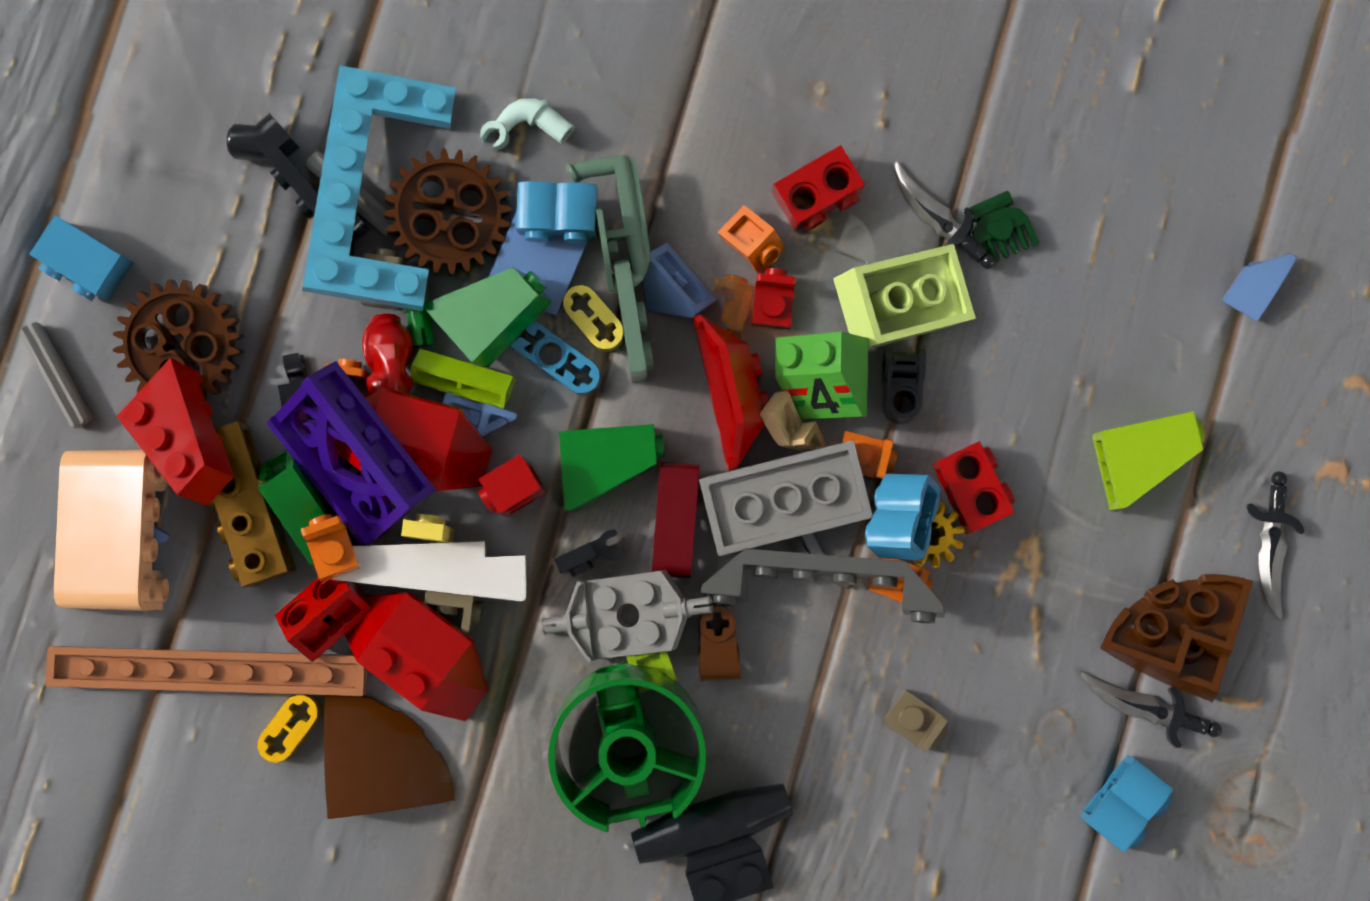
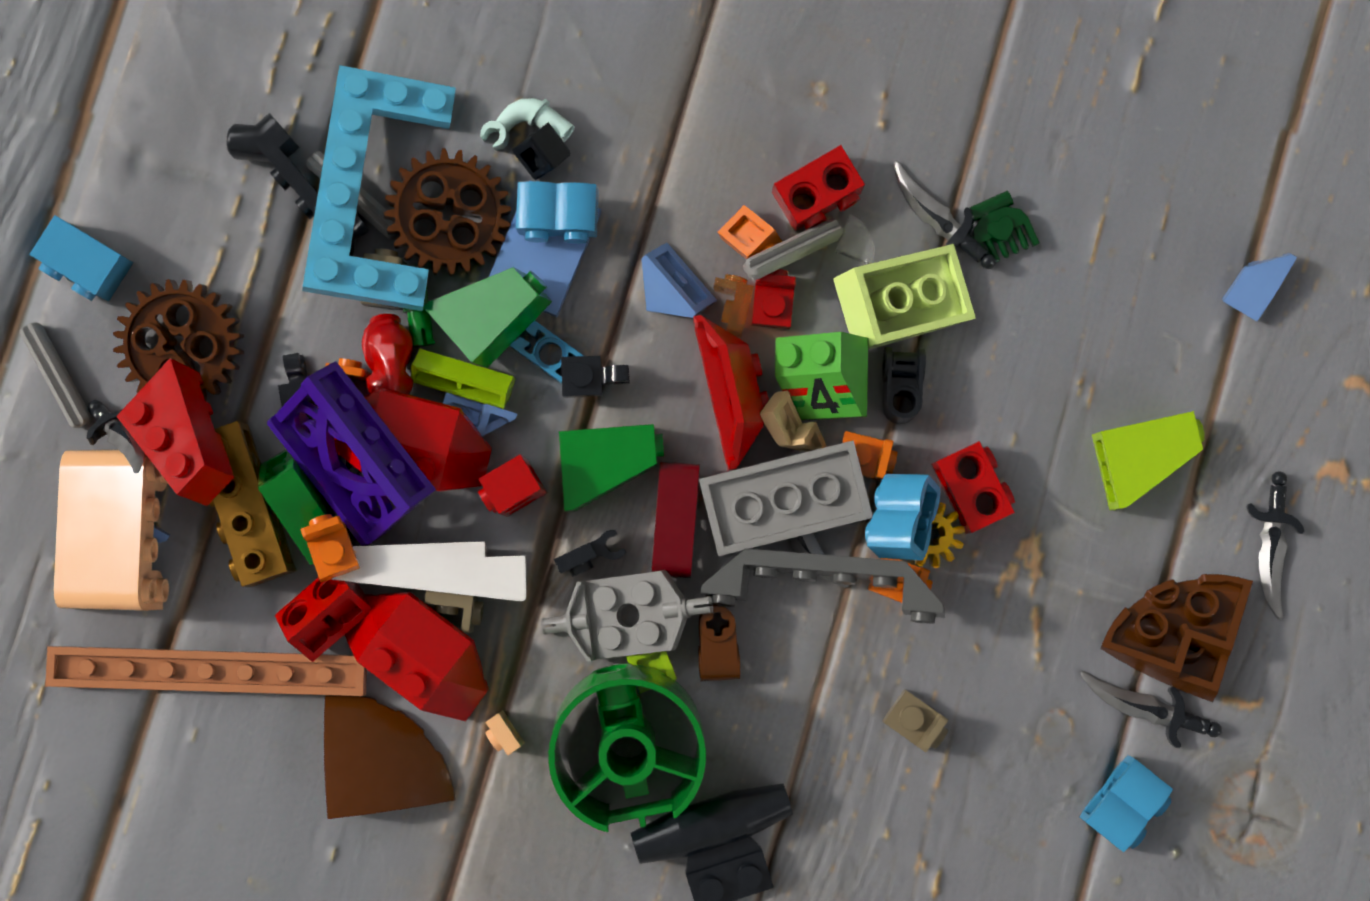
yellow beam [257,694,322,763] -> none
light yellow plate [401,513,455,543] -> none
light yellow beam [563,285,624,352] -> none
sand green plate [566,155,653,383] -> none
none -> piece [86,400,144,474]
none -> light nougat plate [485,710,525,755]
none -> black slope [512,122,571,181]
none -> black plate [561,355,630,398]
none -> light grey axle [743,219,843,280]

